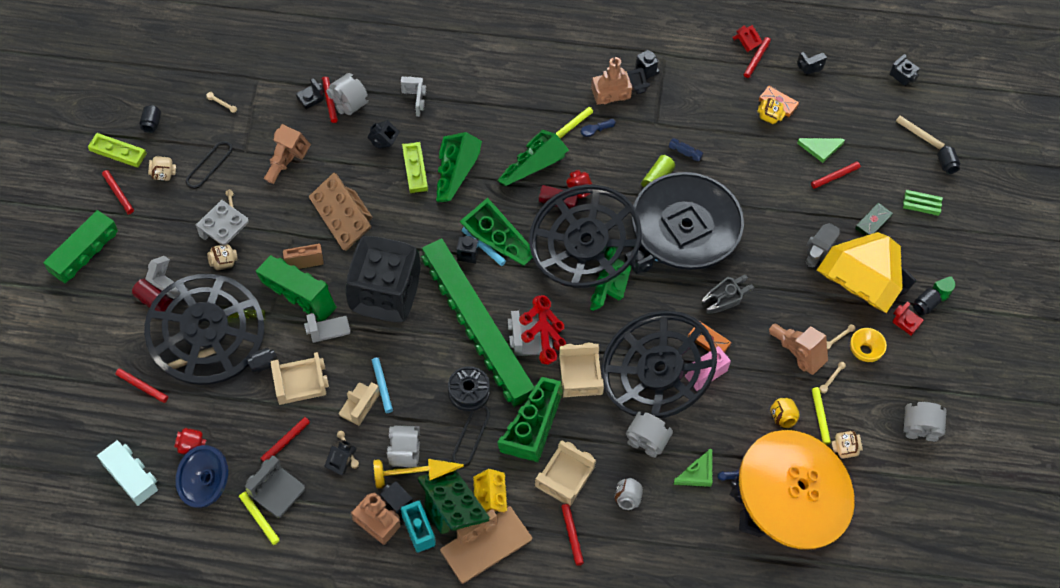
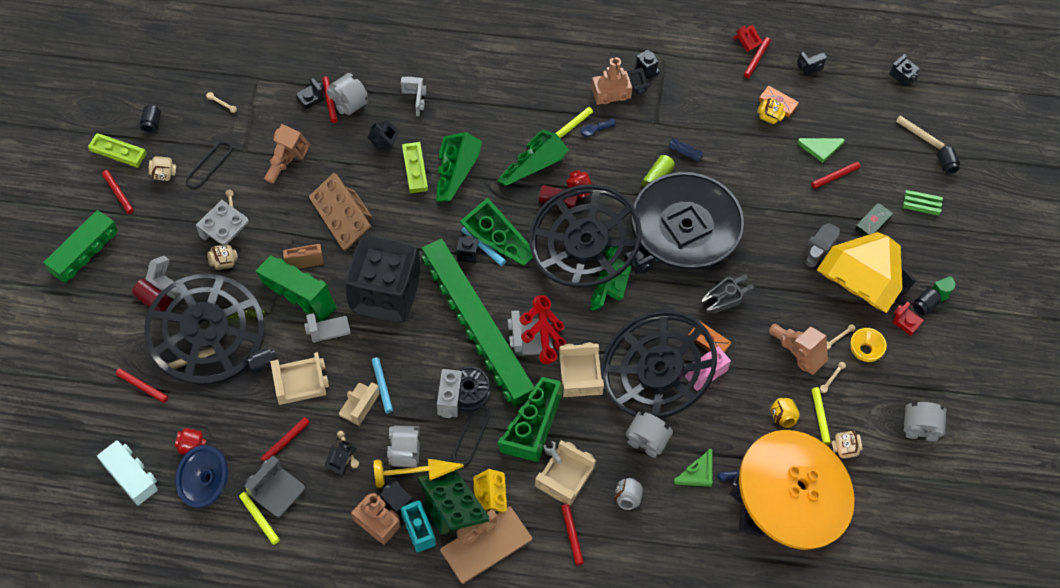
none -> light grey bracket [437,369,462,418]
none -> light grey hand [544,441,562,464]

